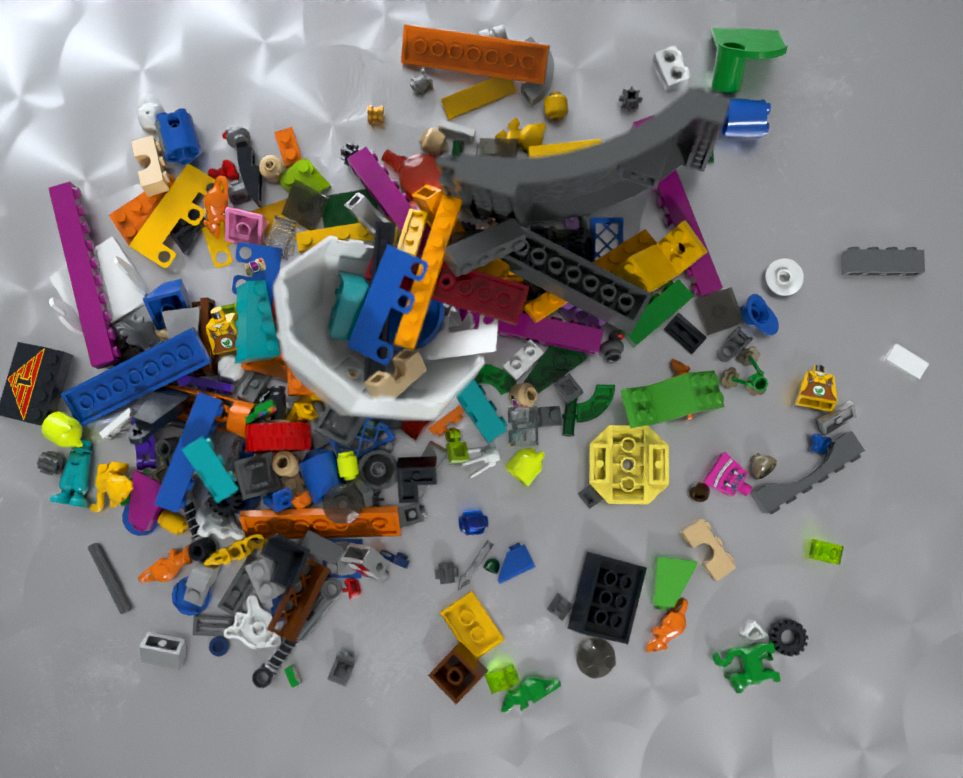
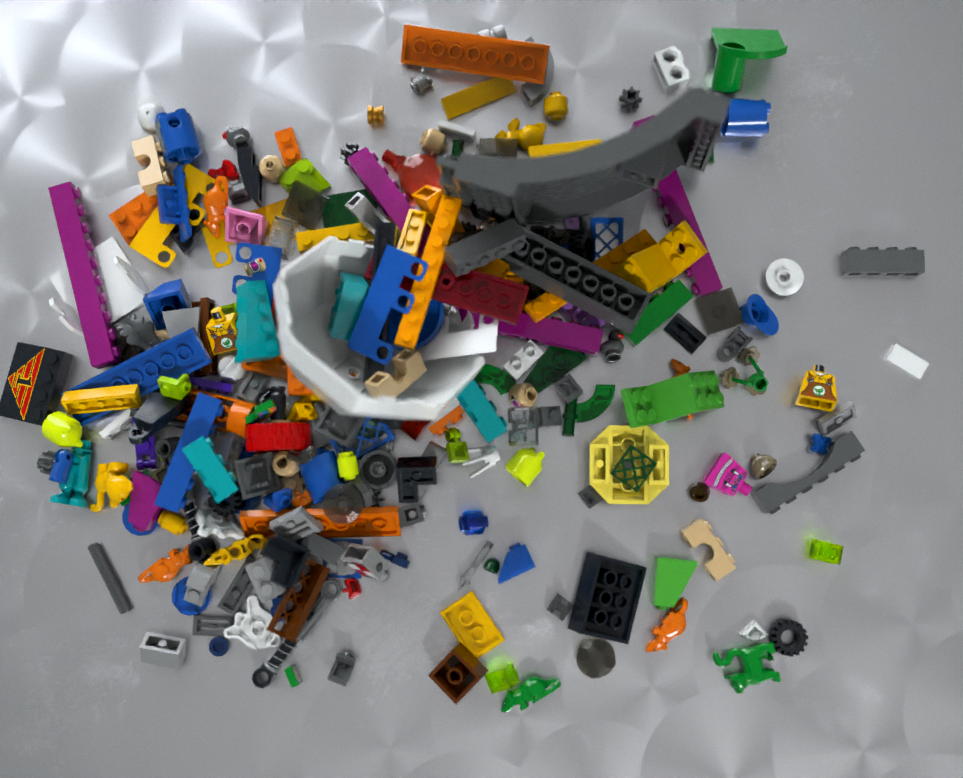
dark grey gear [434,563,459,584] -> none
none -> blue piece [49,449,74,484]
none -> yellow slope [61,384,142,415]
none -> blue bracket [156,165,192,242]
none -> lime bracket [157,373,192,400]
none -> light grey plate [269,506,324,543]
none -> clear smoke arm [287,446,317,464]
none -> dark green window [610,445,658,492]

